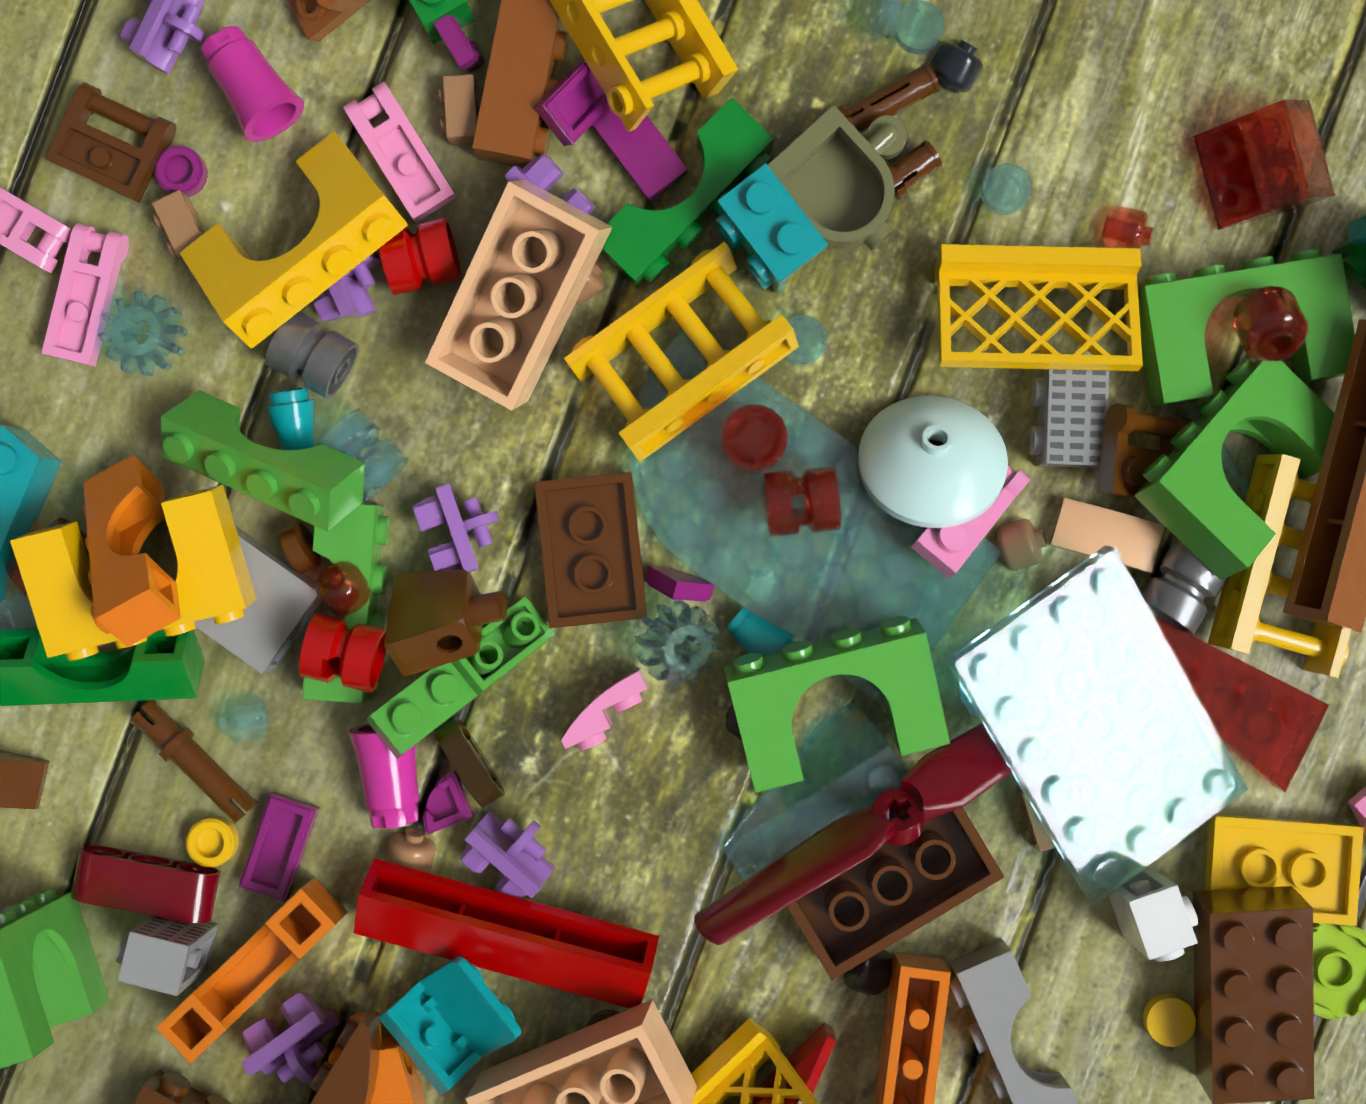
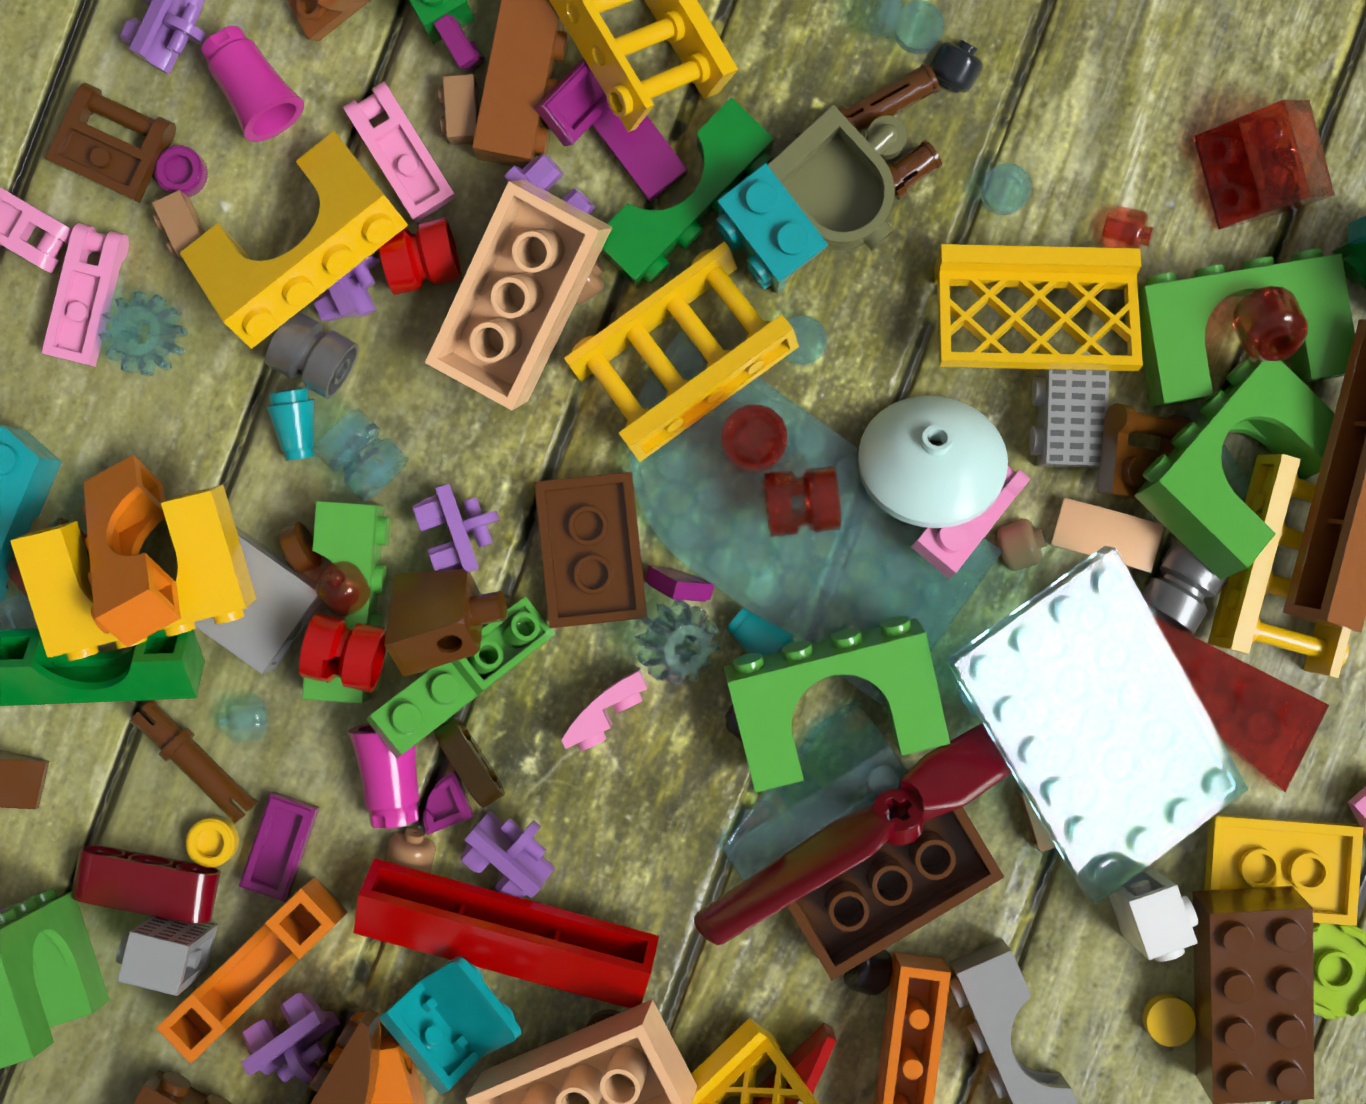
bright green arch [161,390,365,531] -> none

